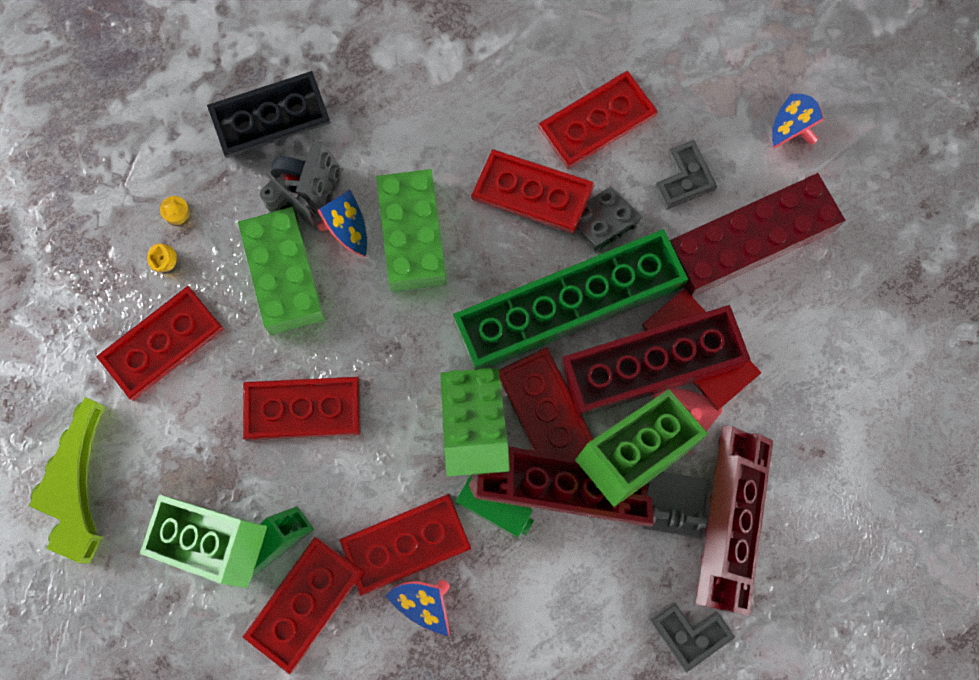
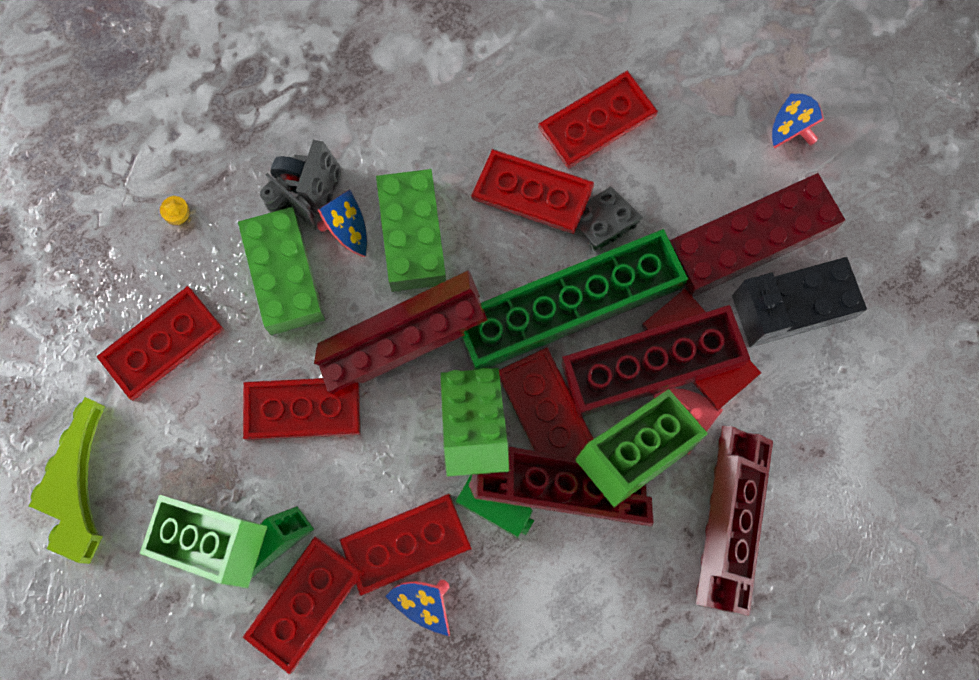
yellow tile [147,243,177,272] -> none
black brick [207,71,331,158] -> none
dark grey hinge [643,472,709,538] -> none
dark grey tile [650,603,735,673] -> none
dark grey tile [655,140,718,210] -> none
none -> dark red slope [314,270,487,394]
none -> black hinge [732,257,867,348]

